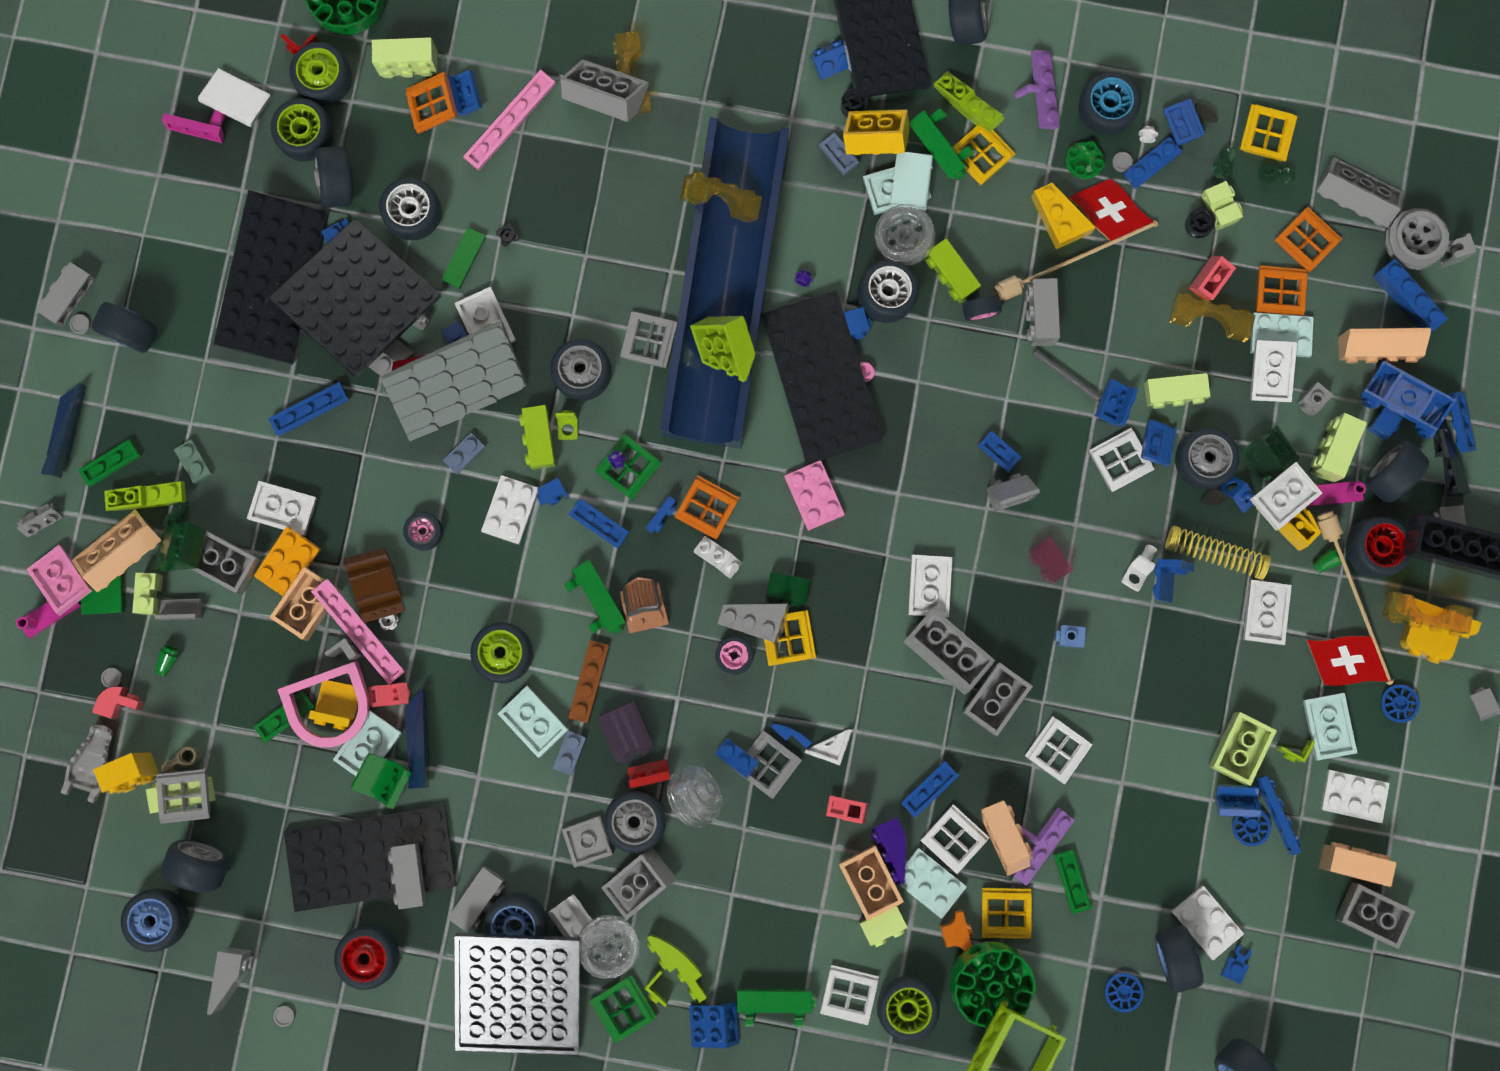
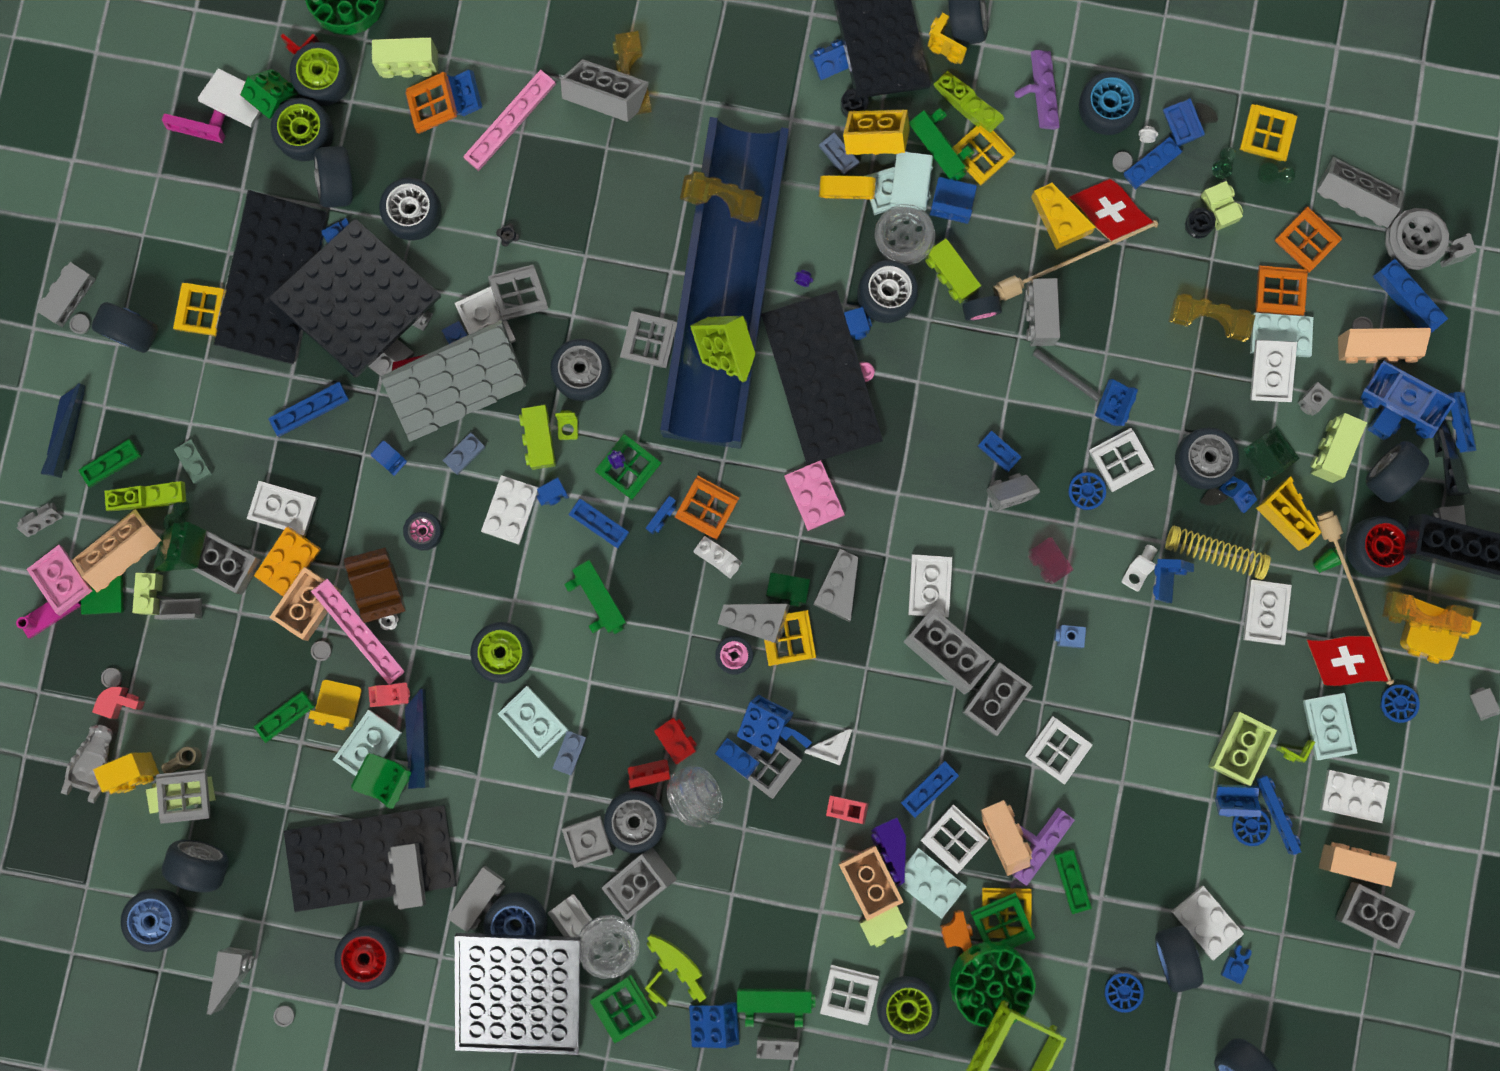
green cone [154,645,179,676] -> none
bright pink window [277,660,370,747] -> none
light grey panel [325,638,364,661] -> none
green tile [441,228,486,289] -> none
dark orange plate [568,640,610,723] -> none
clear purple brick [597,702,654,765] -> none
nougat piece [620,577,669,633] -> none
green dish [1065,141,1105,180] -> none
blue plate [1140,420,1177,467] -> none
yellowish green brick [1144,373,1211,409] -> none
coral brick [1189,256,1236,300] -> none
white plate [1250,462,1322,531] -> none
dark pink piece [1307,481,1366,507] -> none
none -> yellow piece [173,283,225,336]
none -> green bracket [240,69,299,119]
none -> light grey piece [311,641,332,661]
none -> blue bracket [370,440,407,476]
none -> light grey piece [488,265,548,321]
none -> red bracket [654,717,697,765]
none -> blue bracket [737,695,794,754]
none -> light grey hinge [756,1037,799,1060]
none -> light grey wedge [813,549,858,622]
none -> yellow beam [819,176,876,199]
none -> yellow bracket [927,13,967,64]
none -> blue bracket [930,177,977,224]
none -> green piece [970,892,1035,948]
none -> blue wheel [1068,472,1106,510]
none -> light grey piece [1352,316,1373,329]

